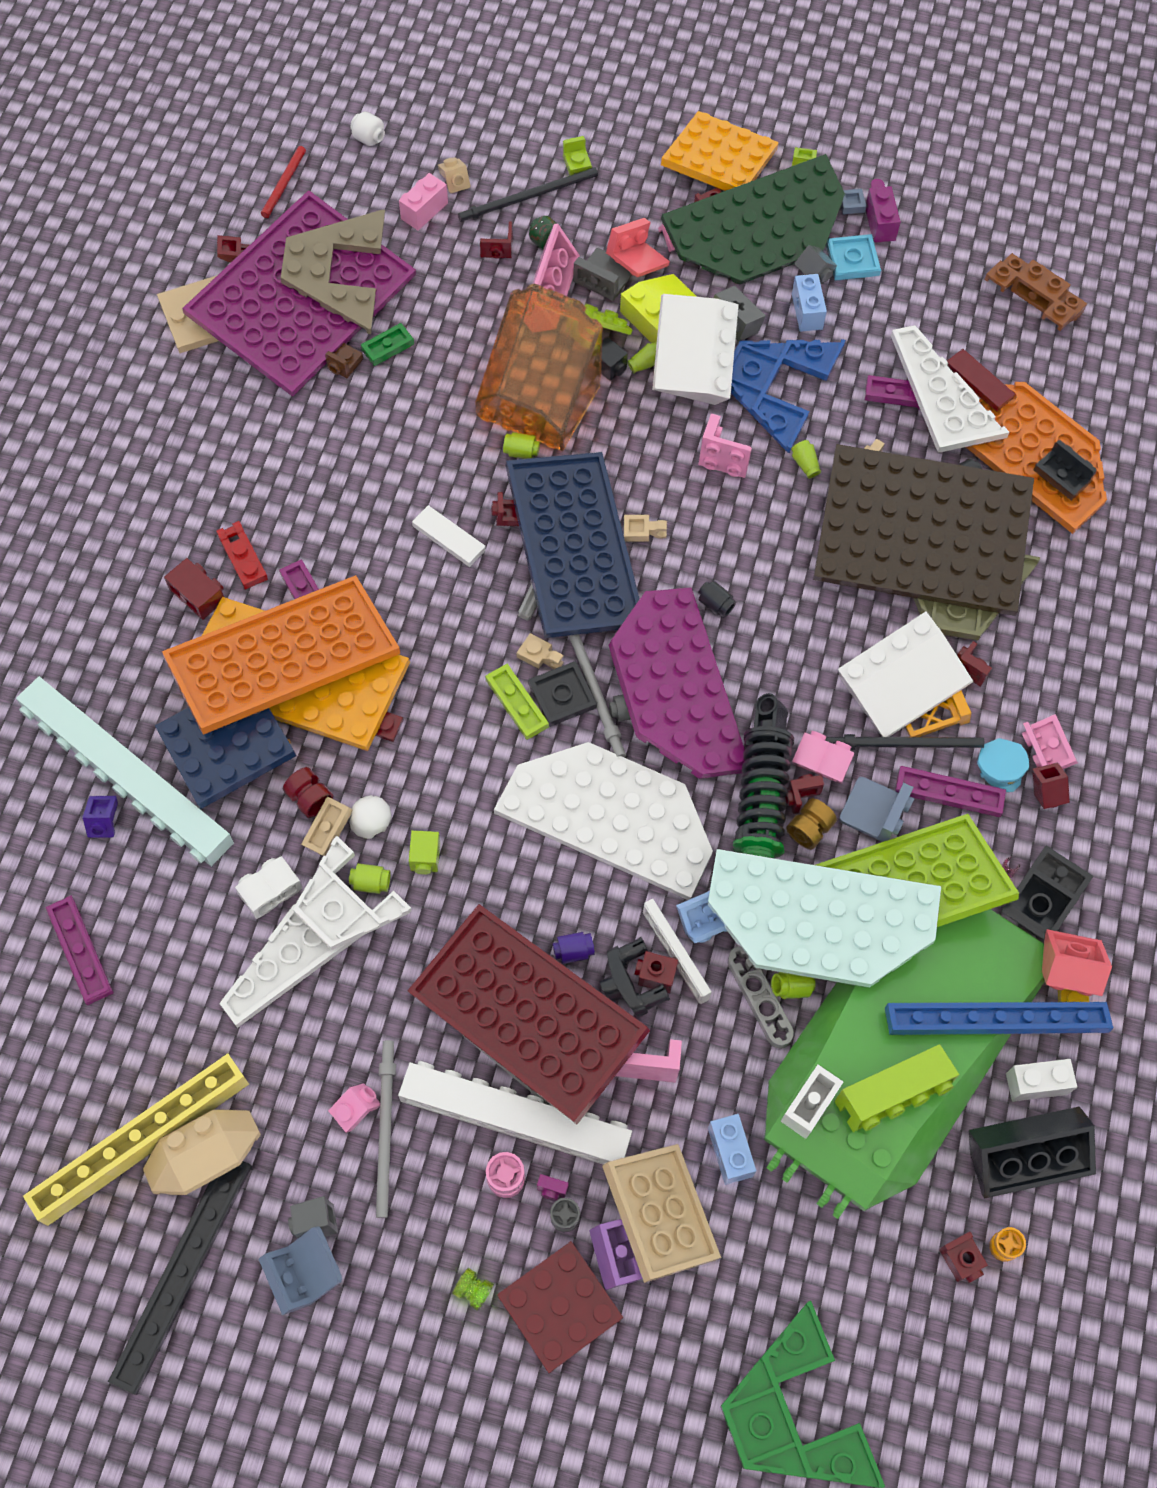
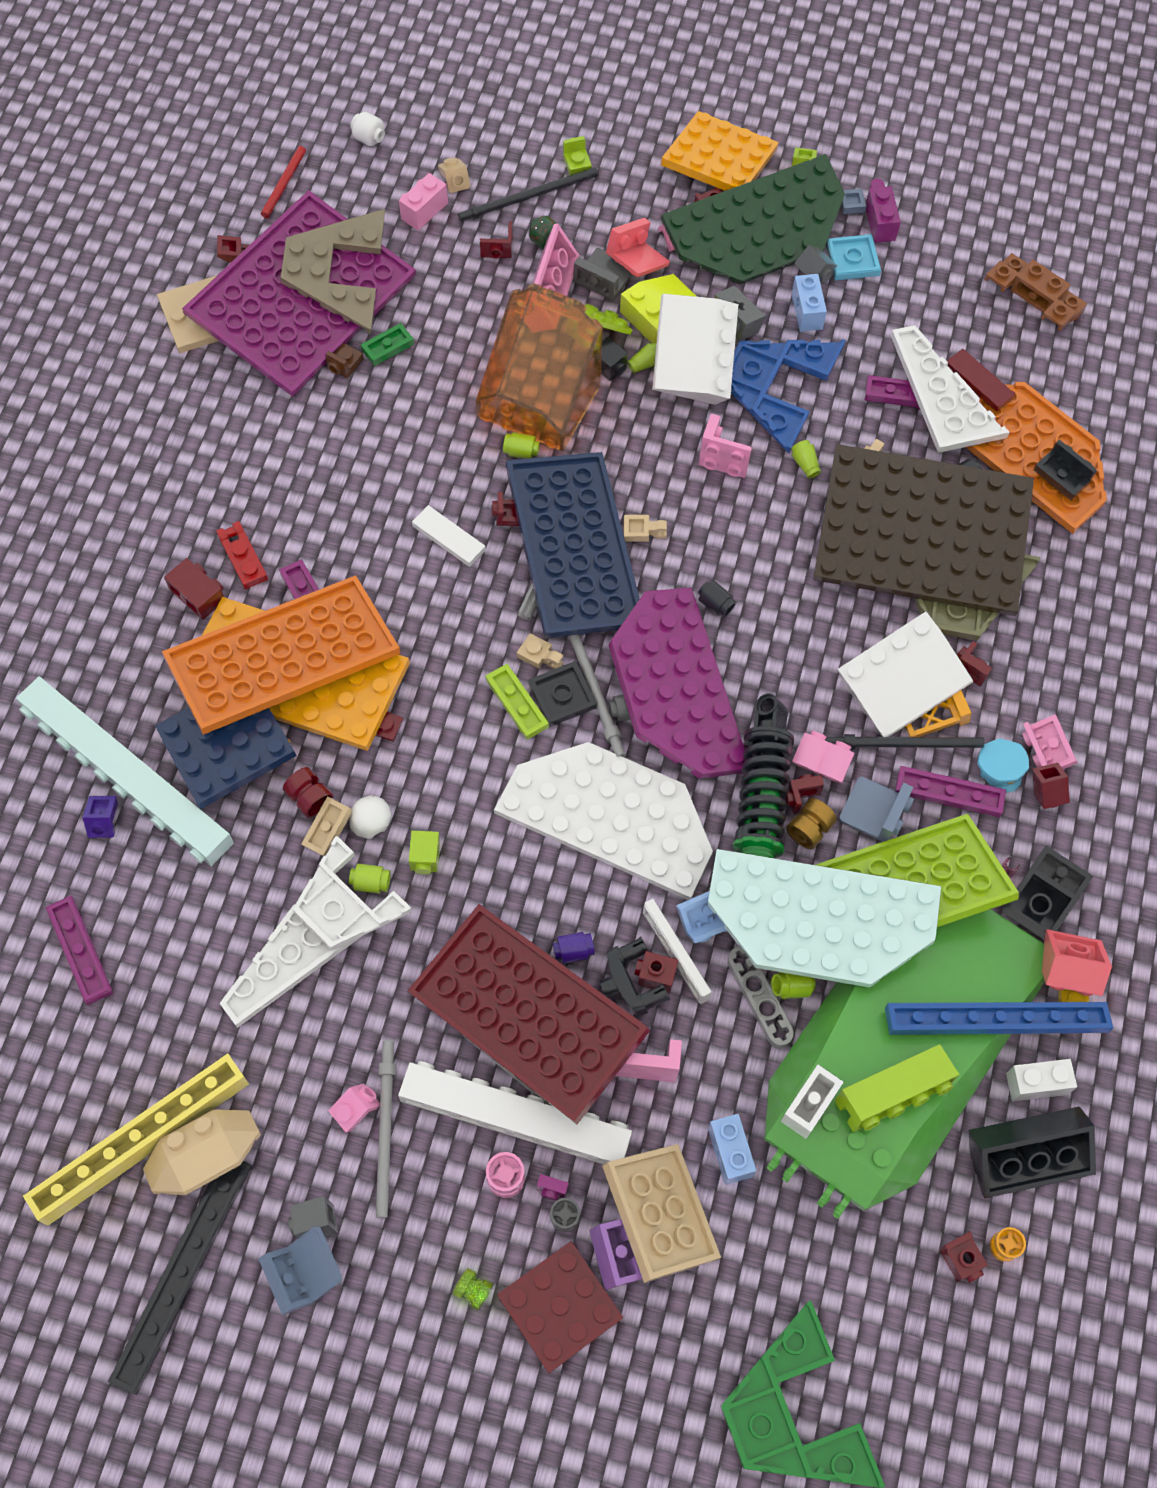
white brick [235,856,302,919] -> none

